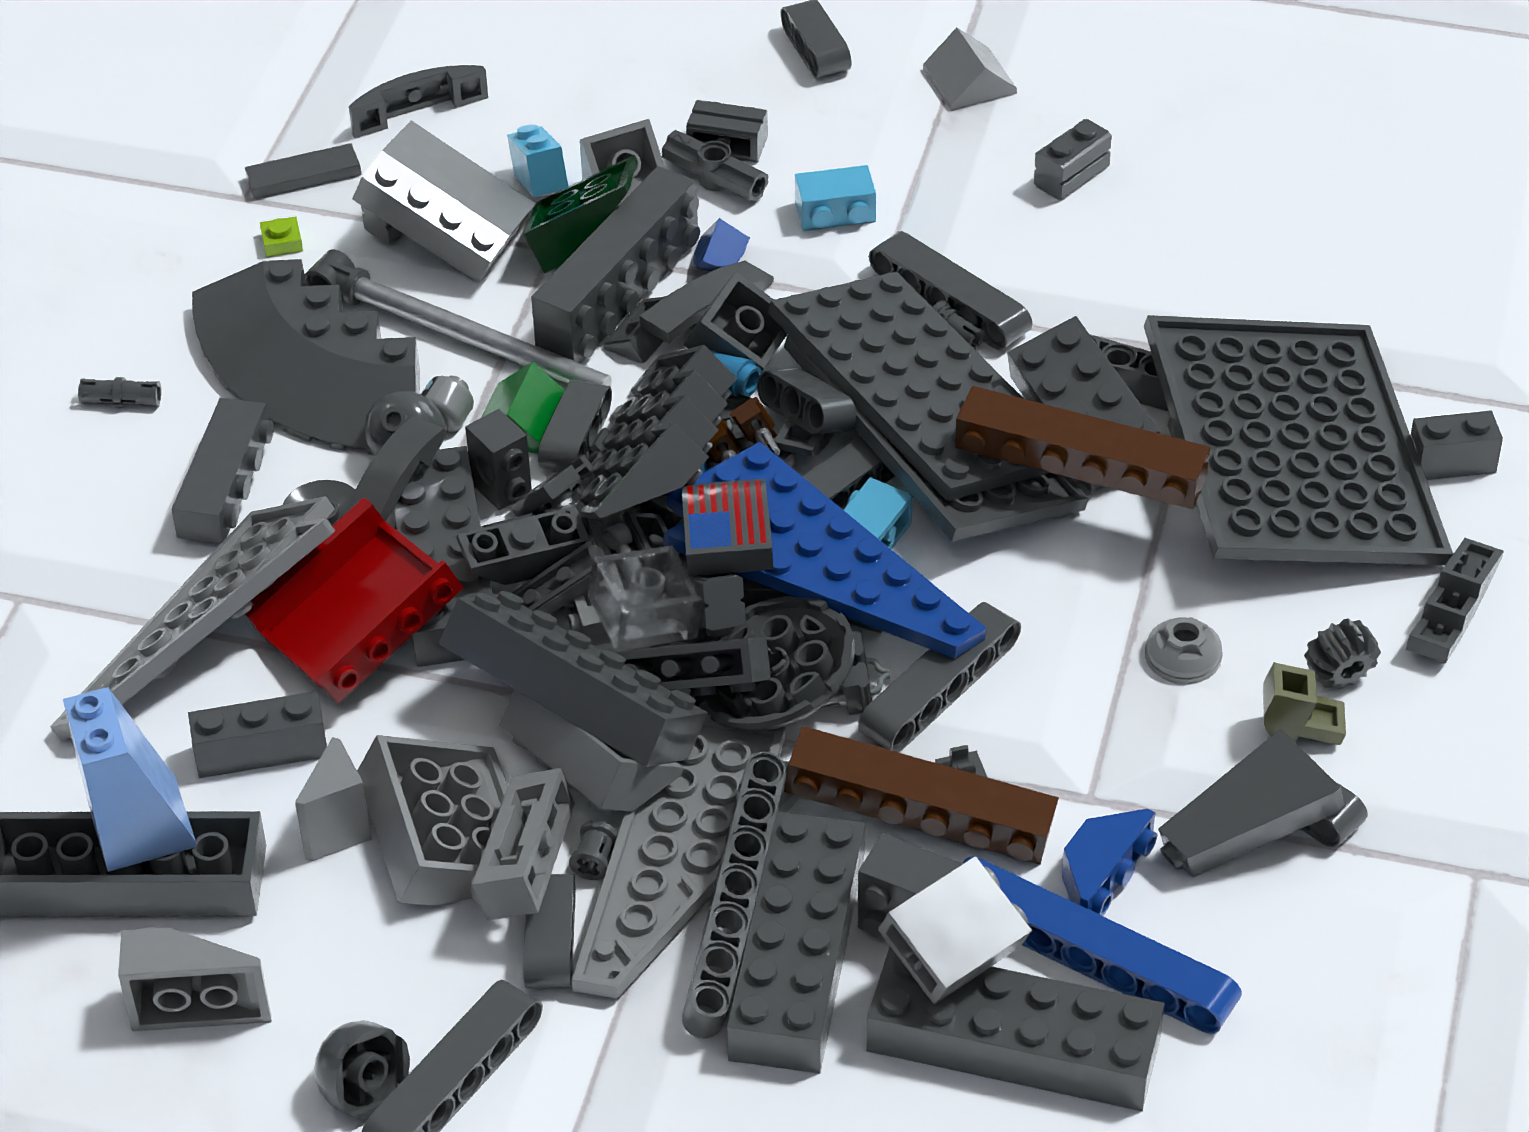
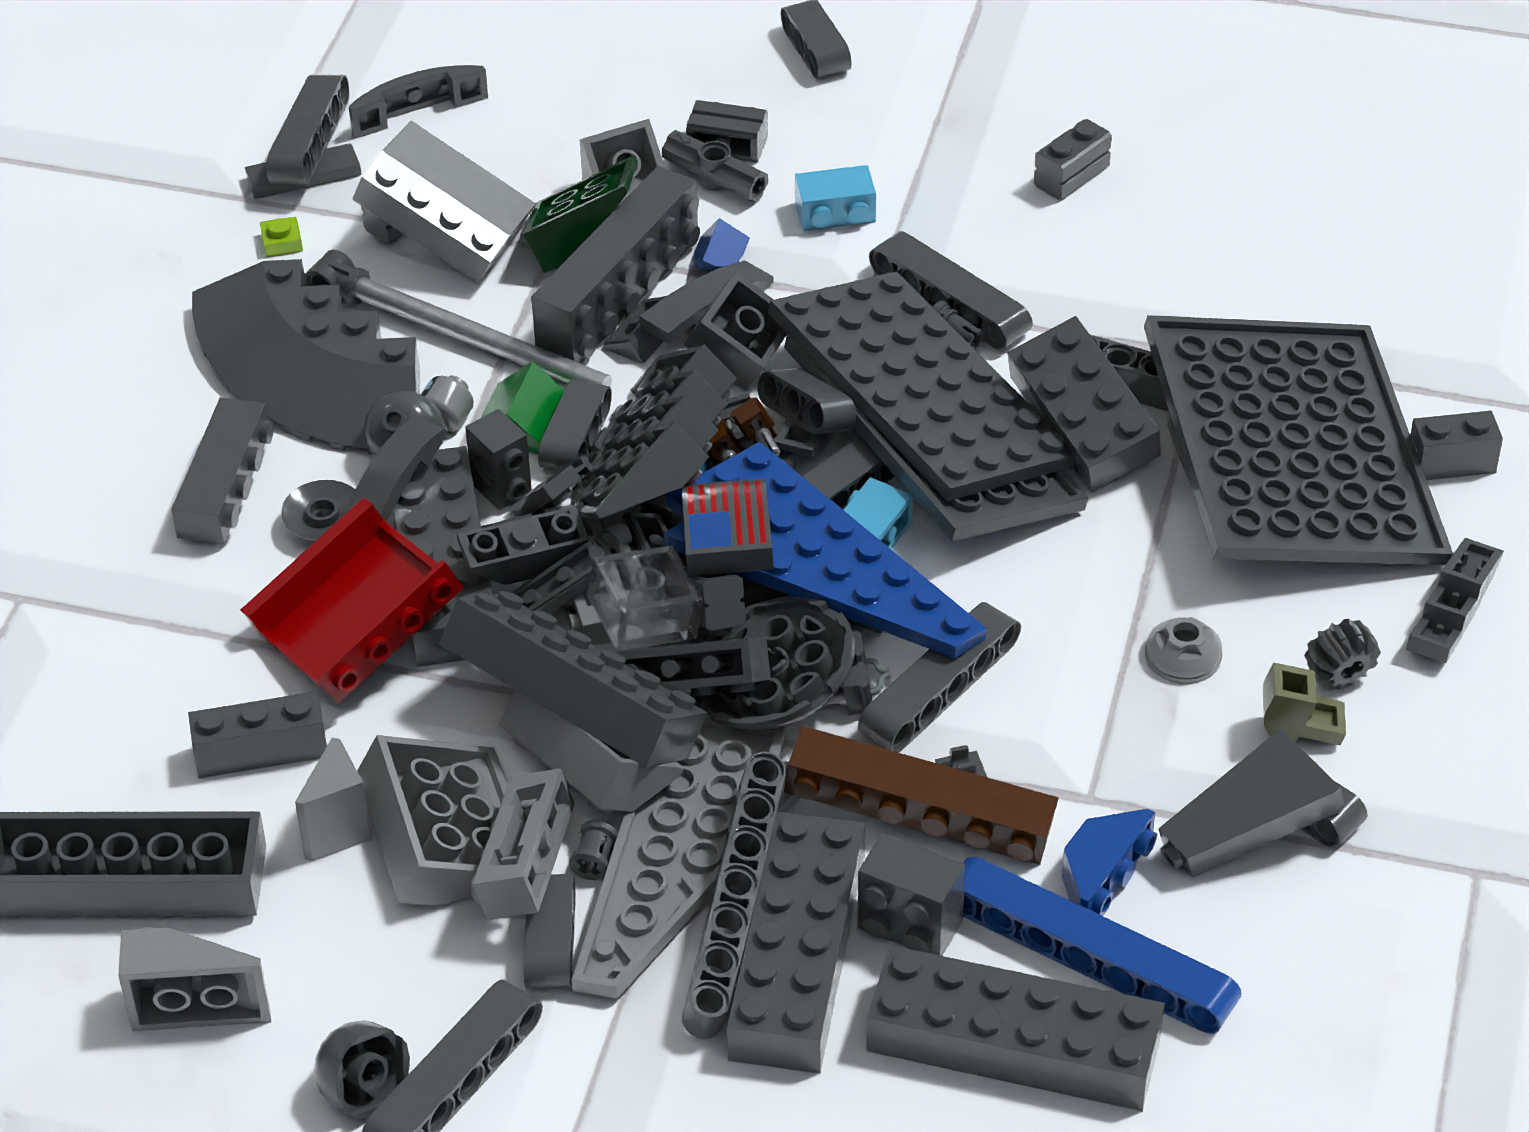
light grey wing [50,496,335,739] -> none
light blue slope [63,687,197,872] -> none
dark grey pin [78,376,162,408] -> none
medium azure brick [507,124,569,197] -> none
dark azure cone [710,350,762,397] -> none
brick [878,856,1032,1004] -> none
light grey slope [923,27,1017,111] -> none
reddish brown brick [955,386,1210,510] -> none
none -> dark grey beam [266,75,349,184]

